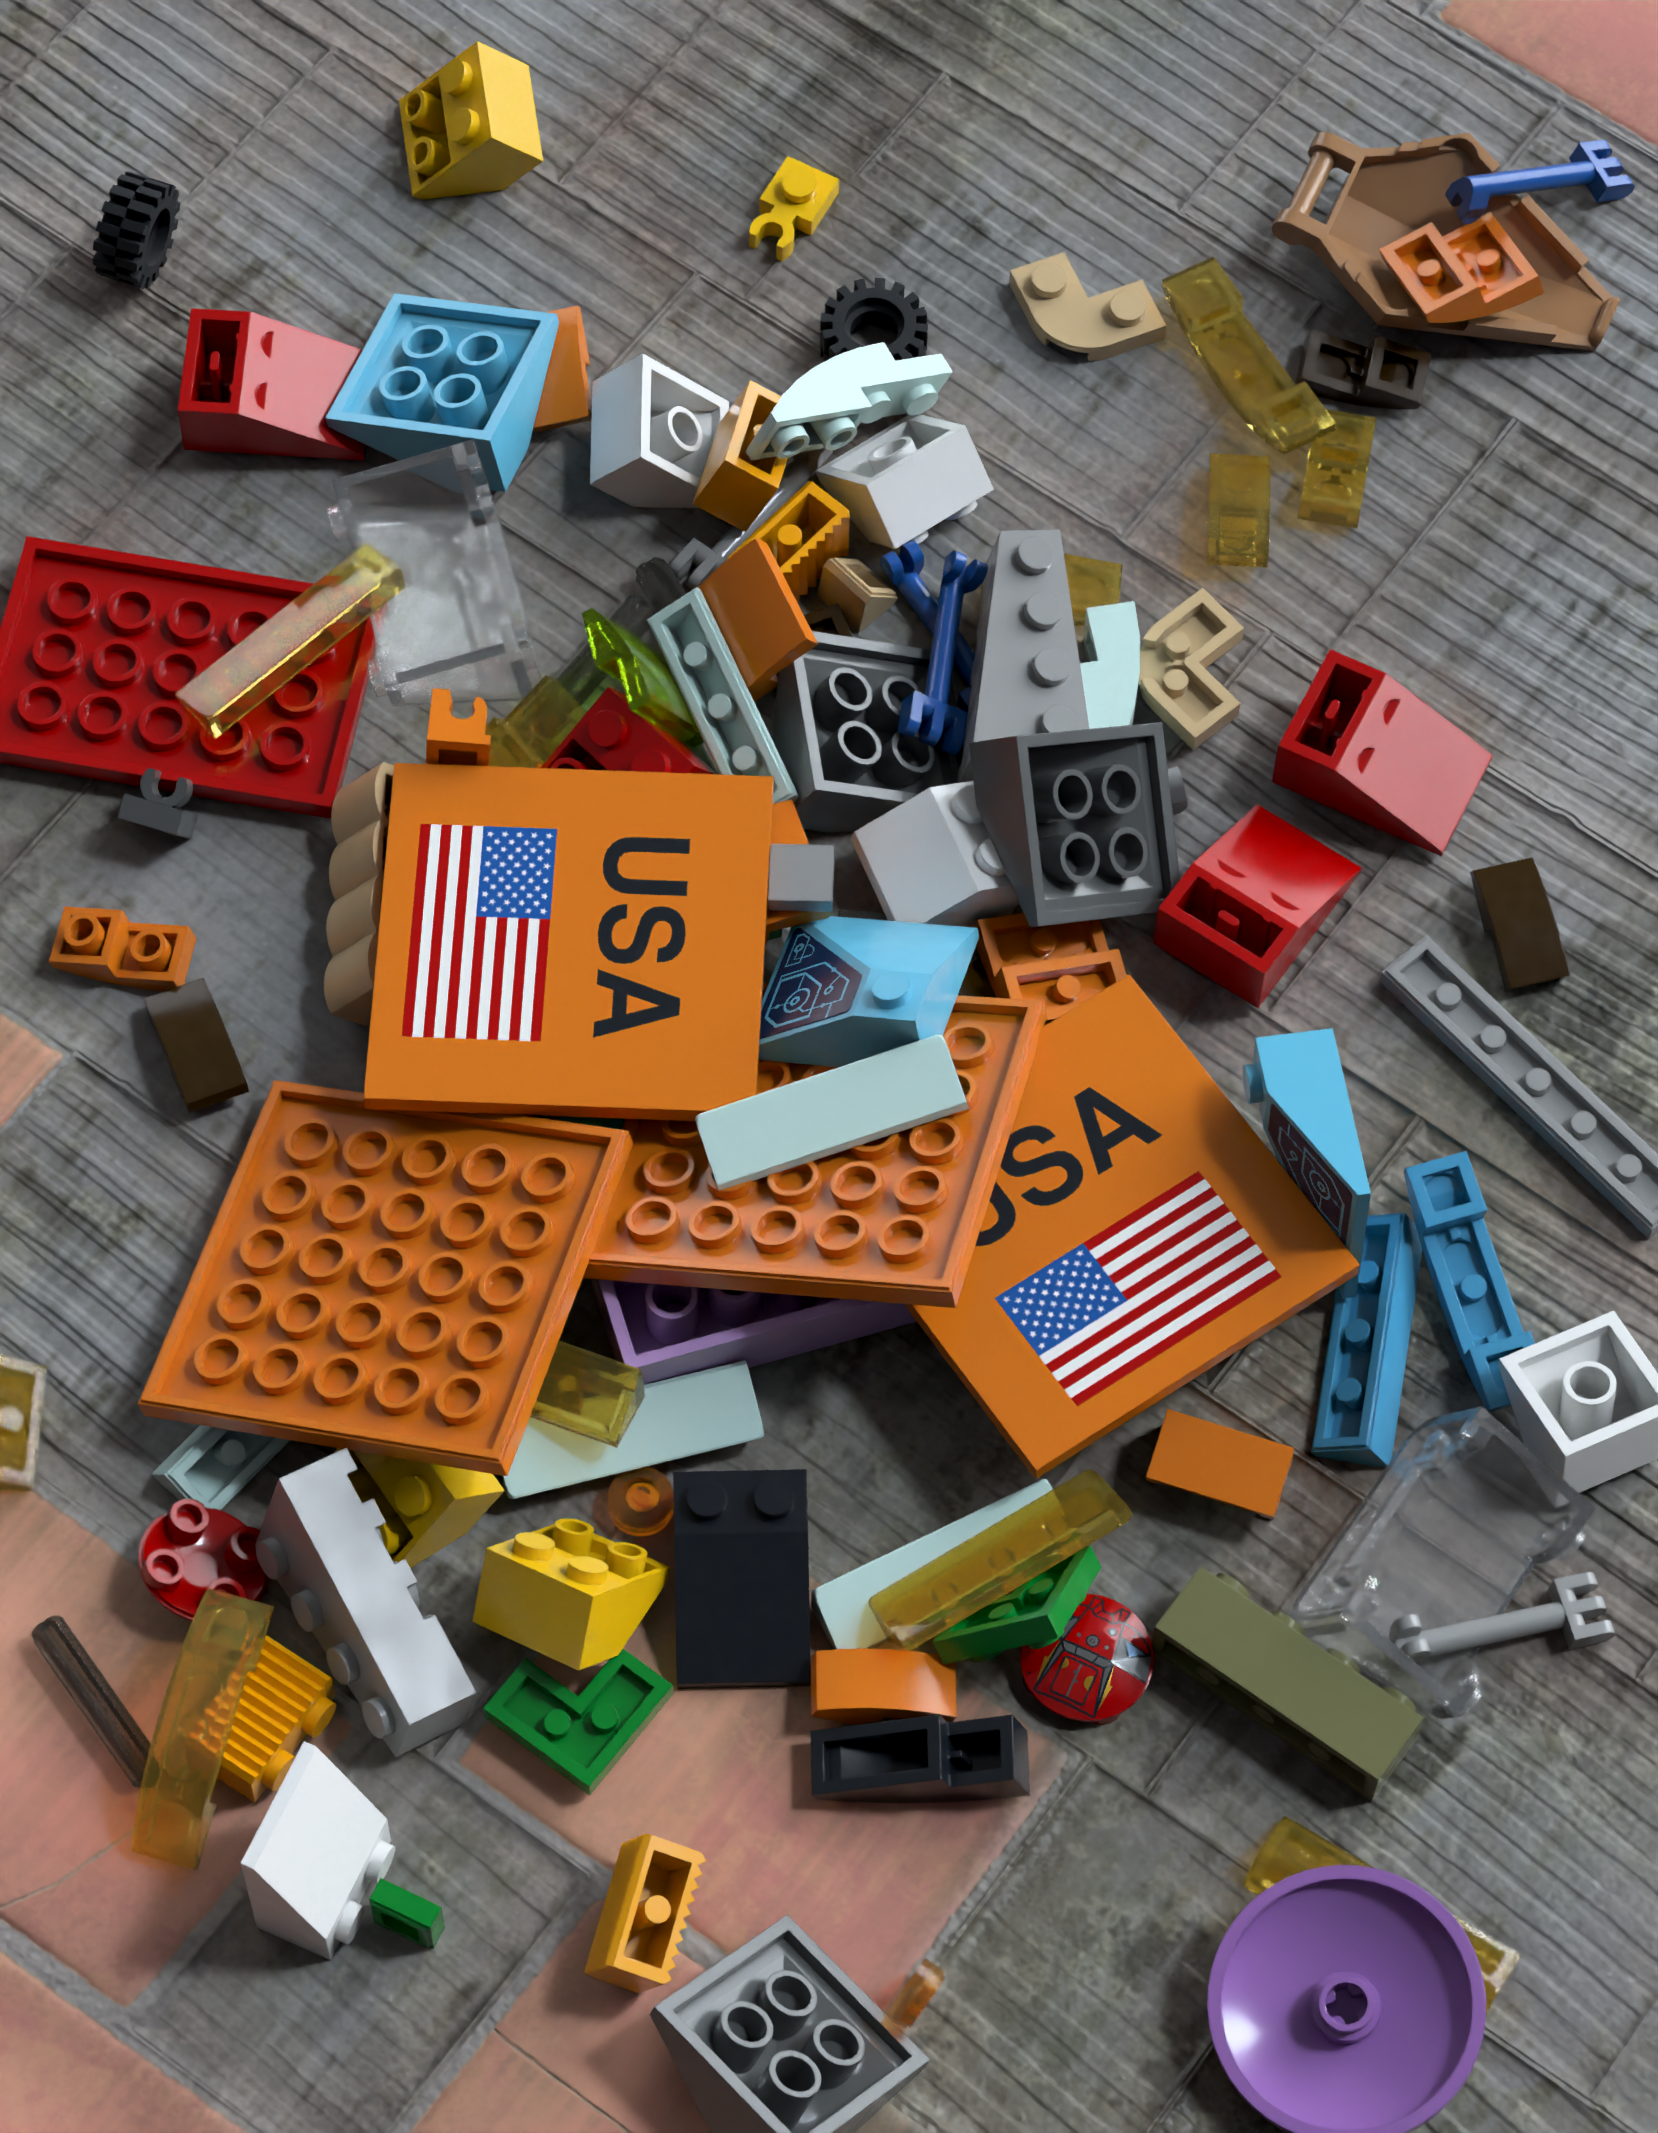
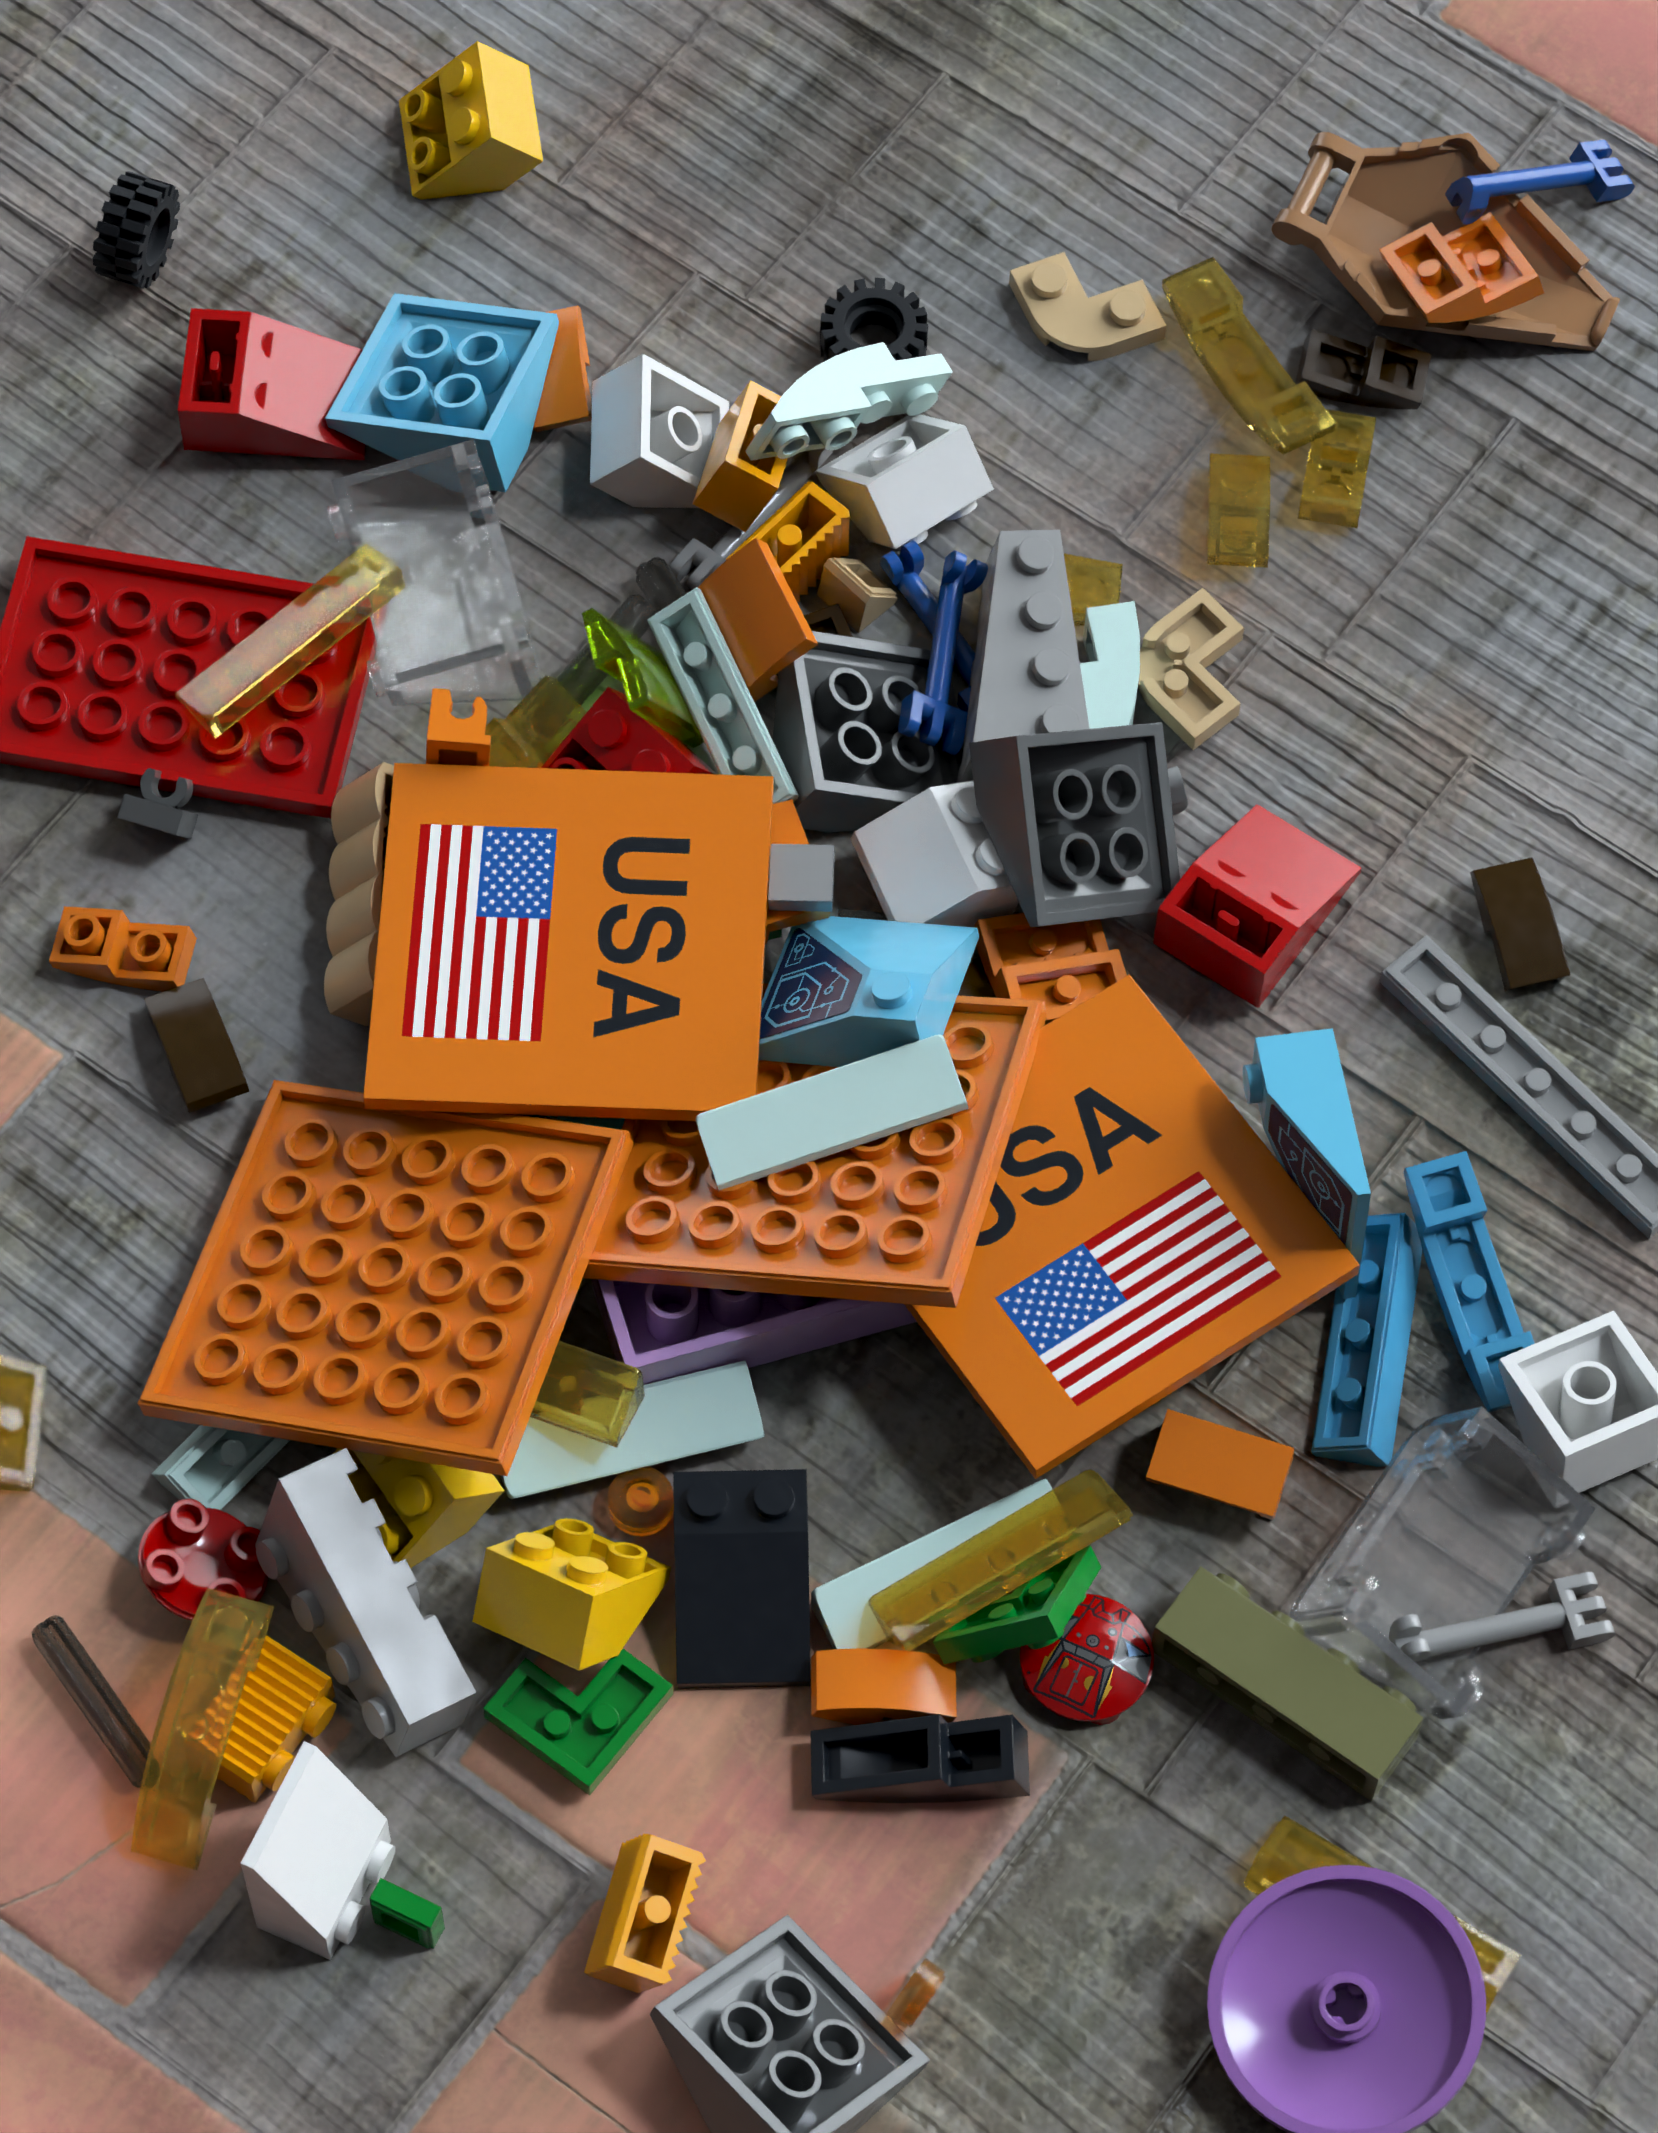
yellow plate [749,156,839,261] -> none
slope [1272,649,1493,857] -> none

